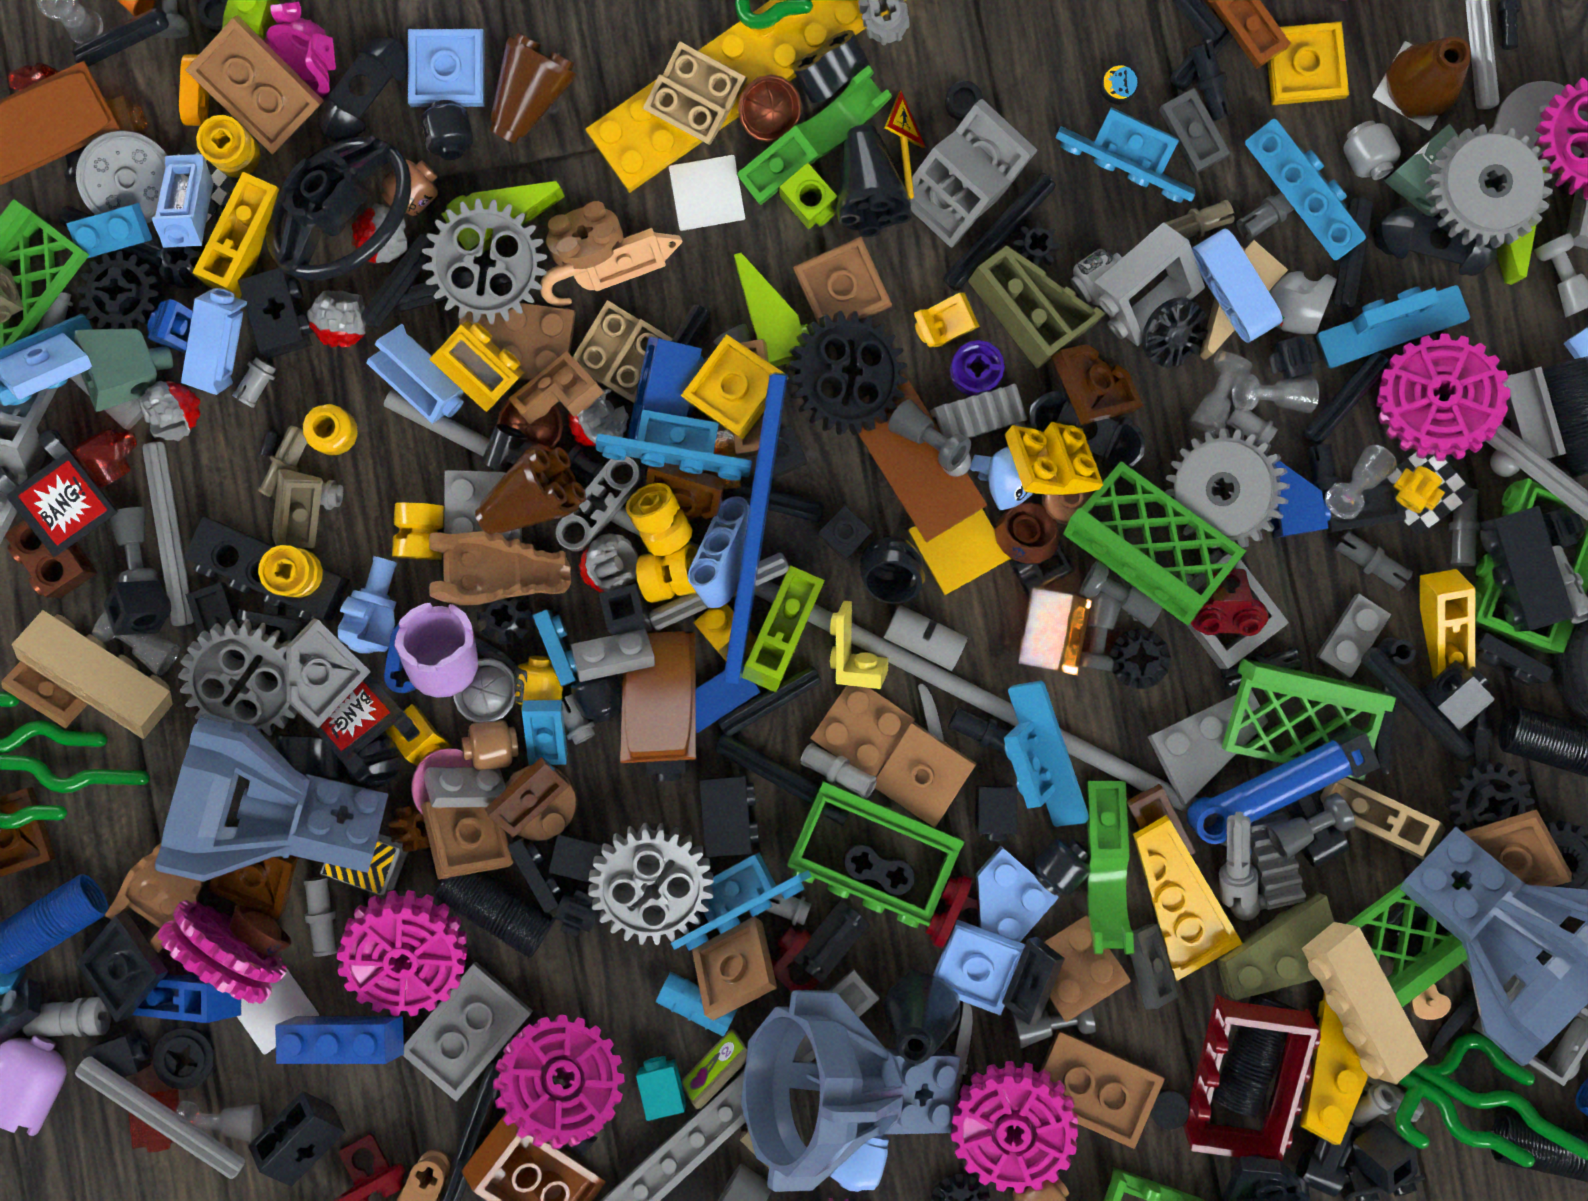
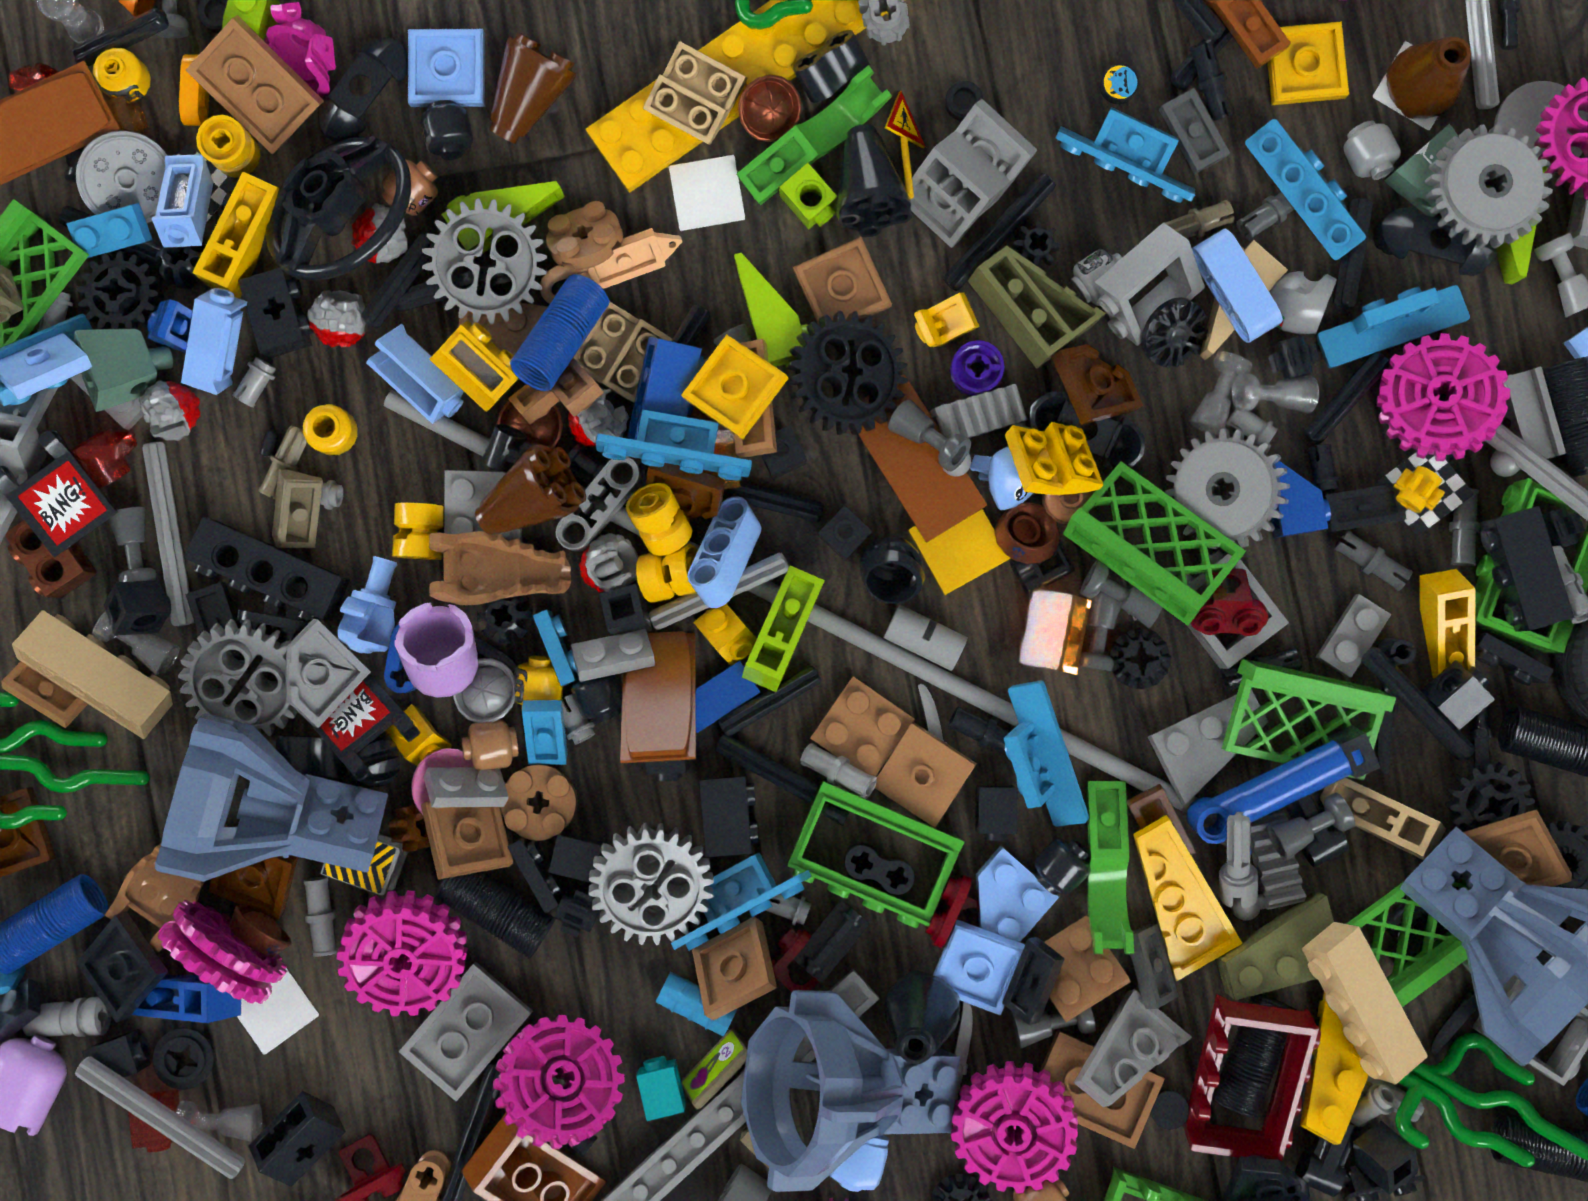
yellow wheel [258,545,323,598] -> none
blue brick [275,1016,404,1064] -> none
reddish brown plate [485,757,570,837] -> none
blue tile [724,372,788,684] -> none
light yellow bracket [830,601,888,689] -> none
clear piece [1325,445,1397,519] -> none
light nougat piece [1410,984,1451,1020] -> none
none -> yellow head [93,48,151,104]
none -> blue piece [510,274,610,391]
none -> light grey wing [1073,989,1192,1107]

